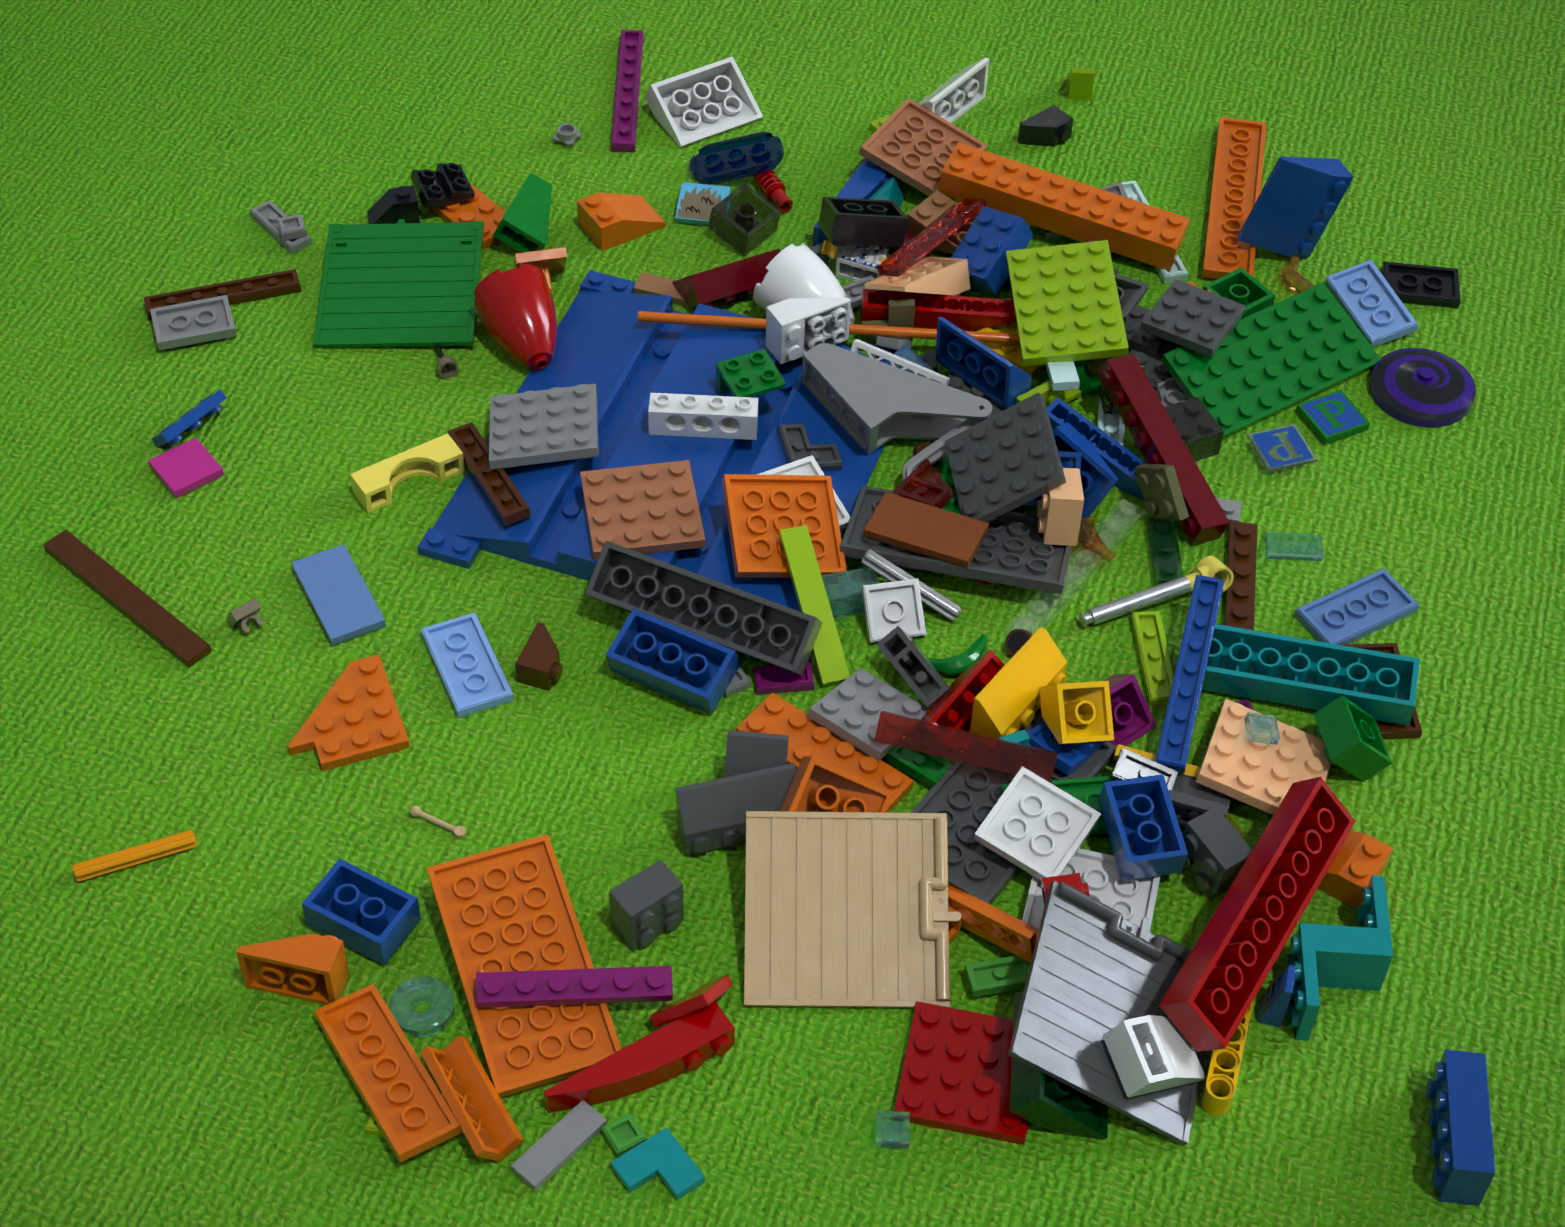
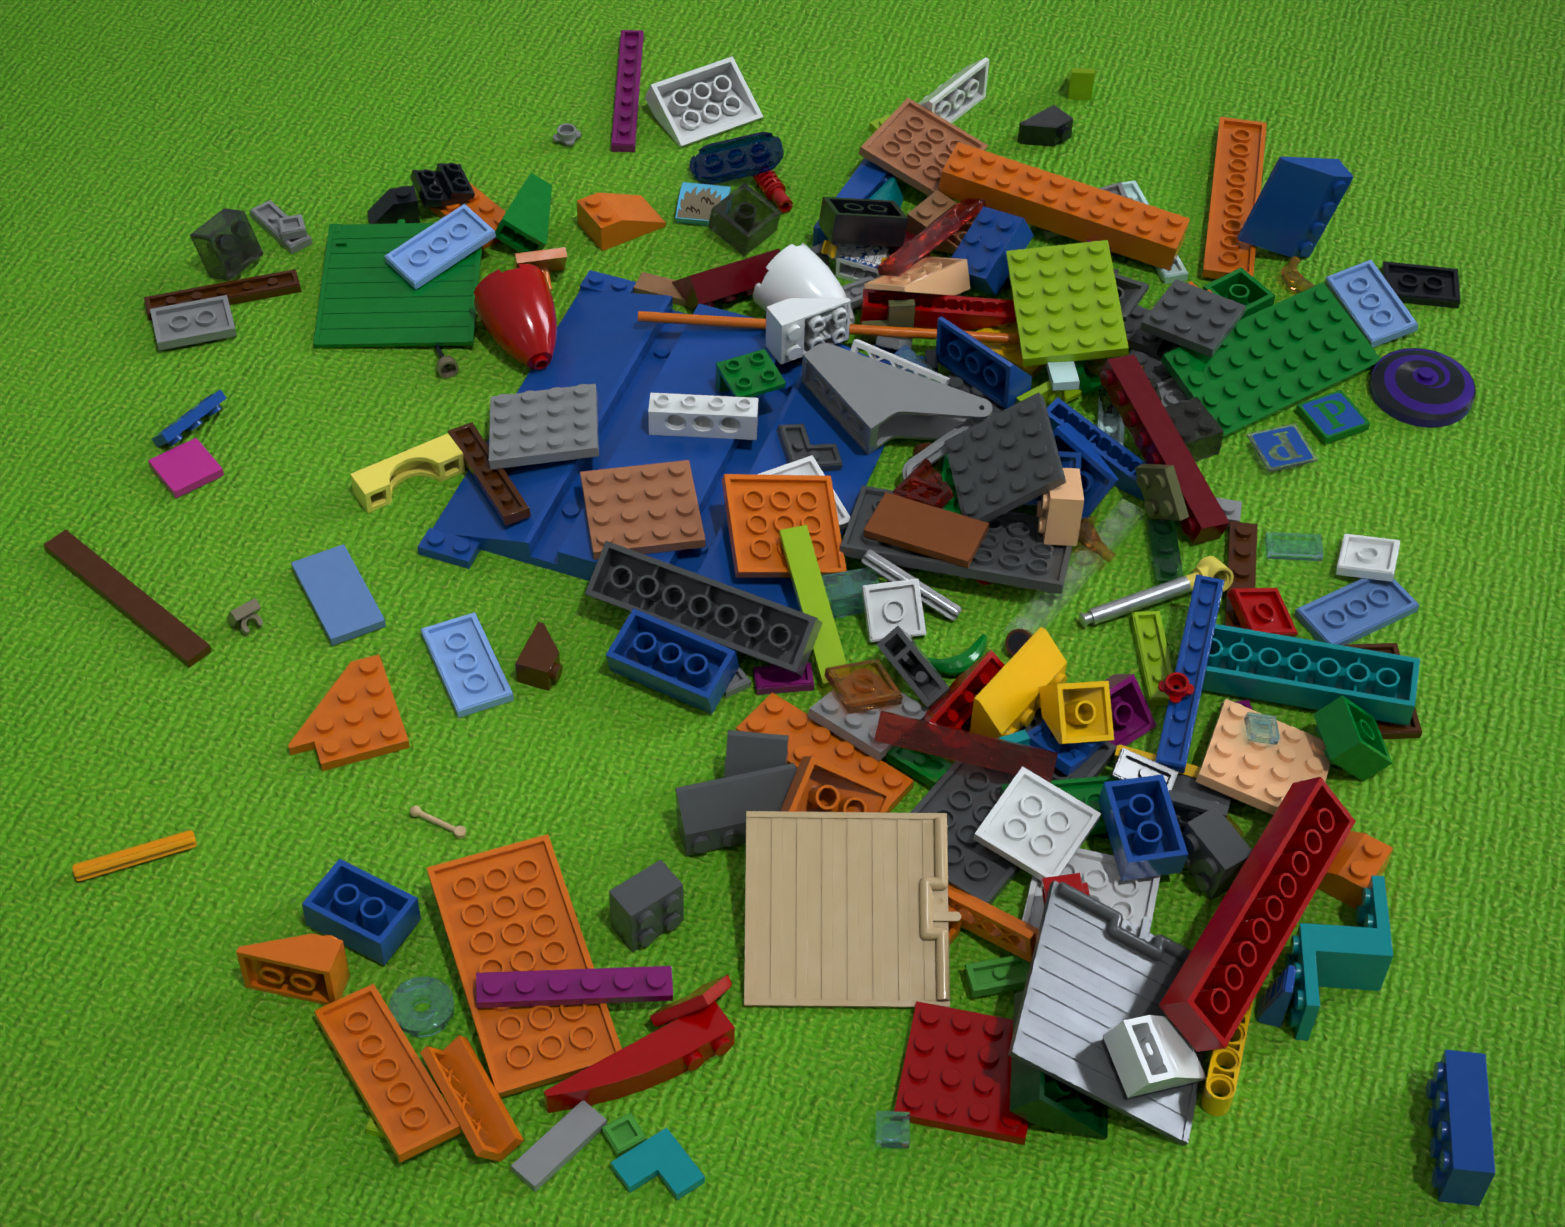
none -> clear smoke brick [190,208,263,281]
none -> light blue tile [384,204,496,289]
none -> clear orange tile [824,659,903,714]
none -> red plate [1158,672,1194,703]
none -> red tile [1227,588,1298,637]
none -> white tile [1336,534,1400,582]

